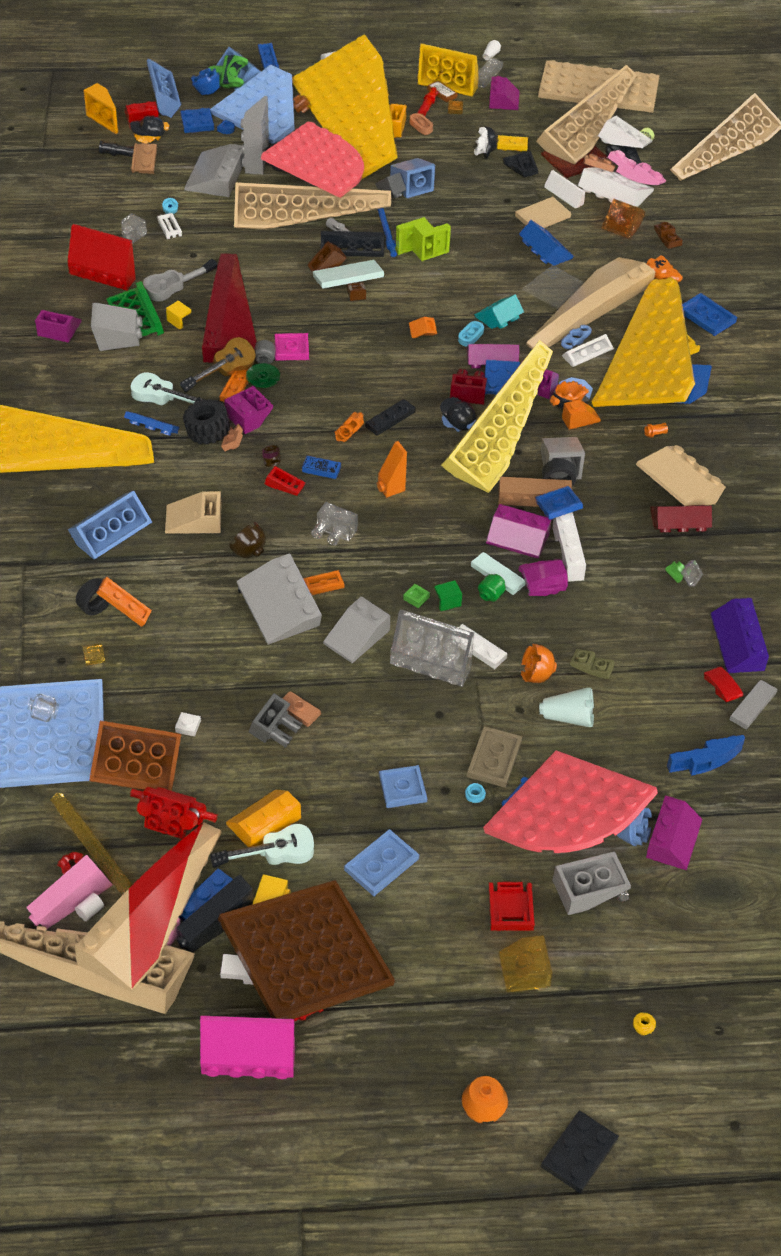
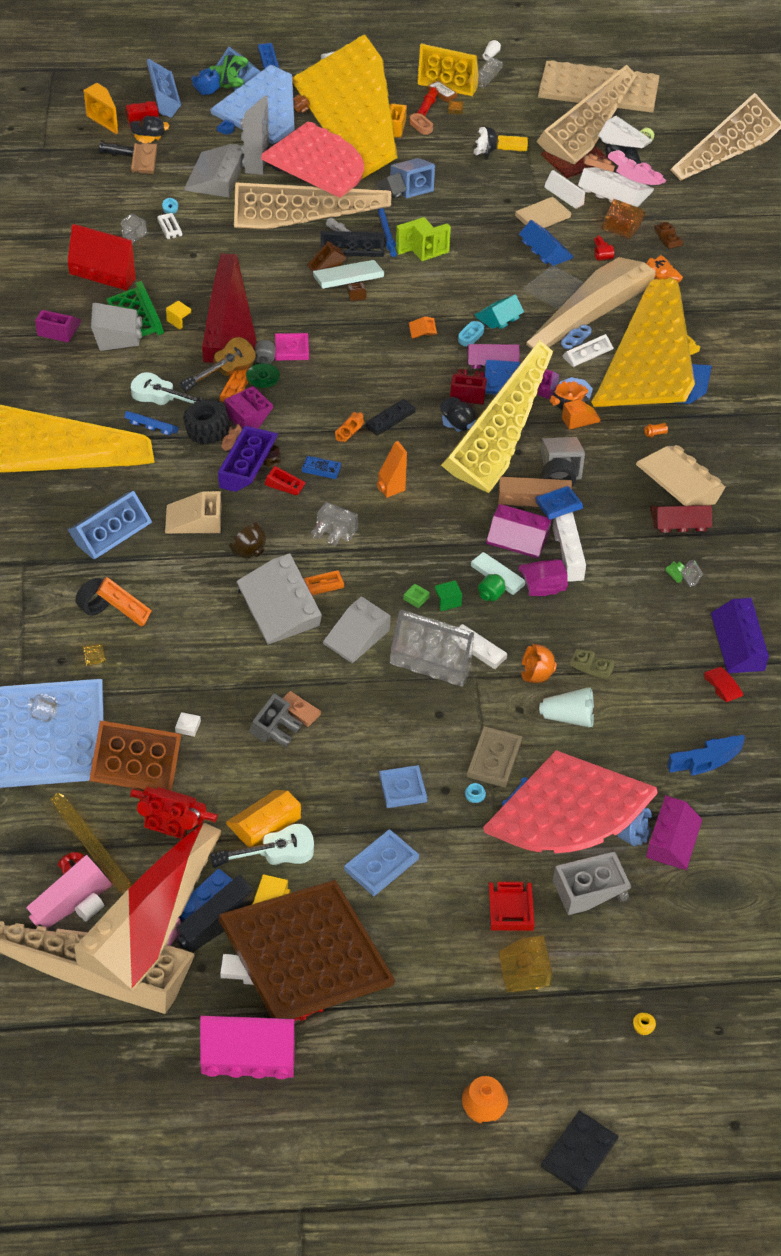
light grey piece [143,259,218,301] -> none
blue plate [180,108,214,133] -> none
magenta slope [489,76,519,110] -> none
black wing [503,151,539,177] -> none
blue plate [682,293,737,336] -> none
light grey tile [730,680,777,730] -> none
none -> dark purple slope [218,426,278,492]
none -> red axle [593,235,614,261]

